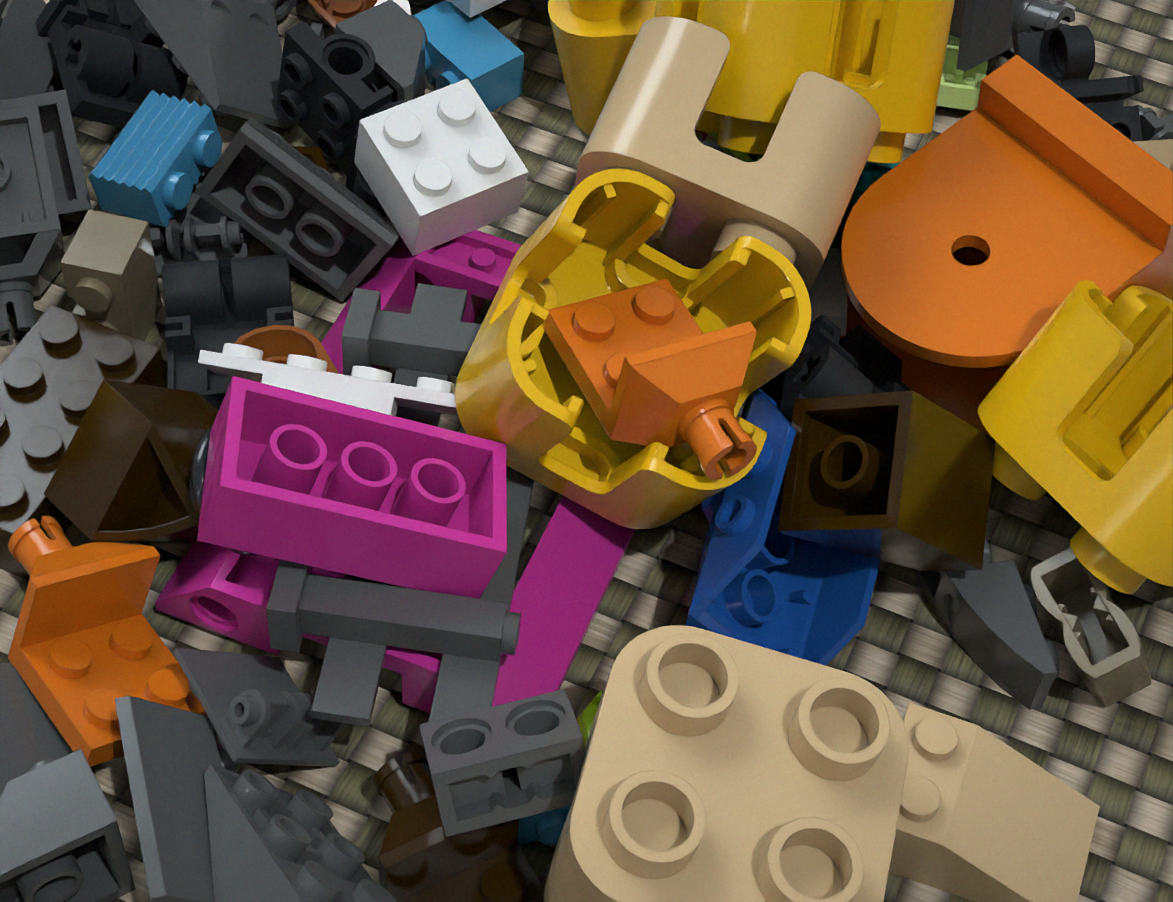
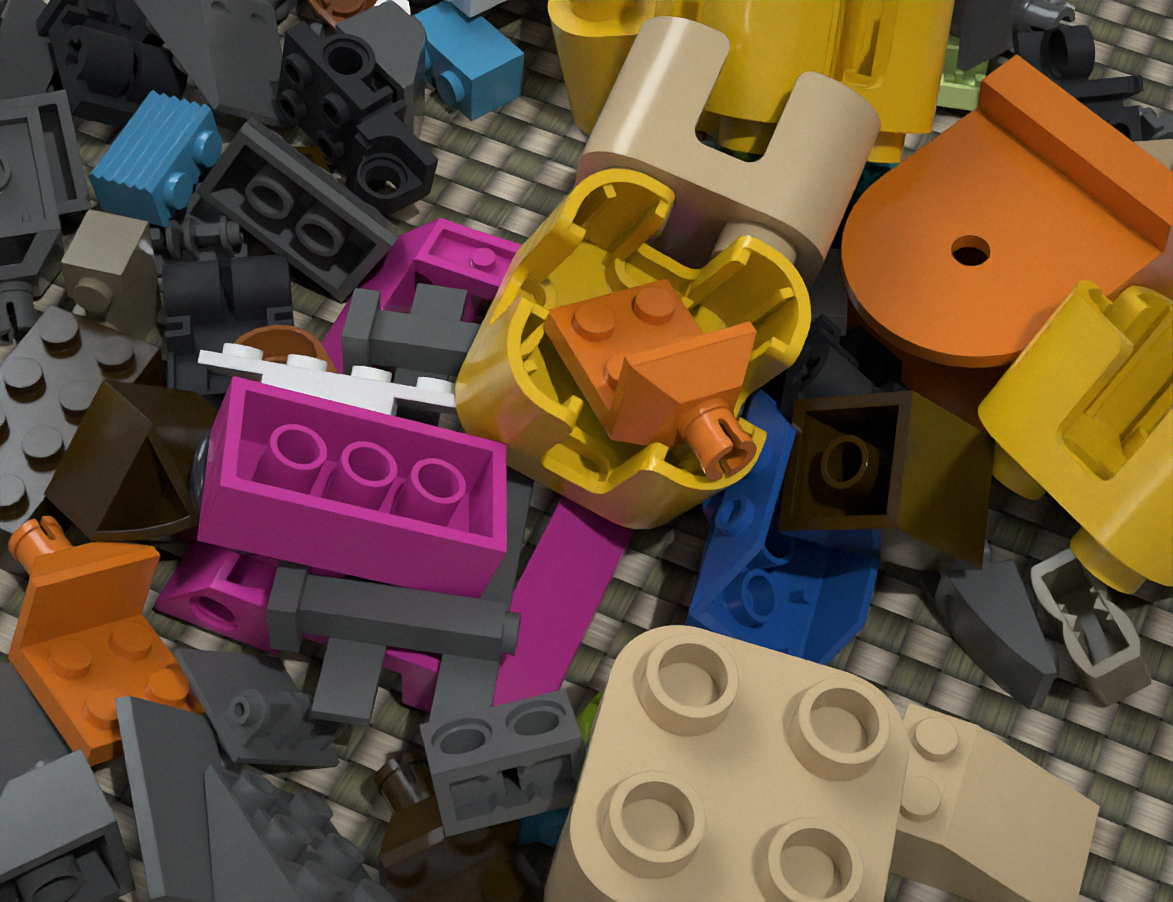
white brick [354,78,529,256] -> none

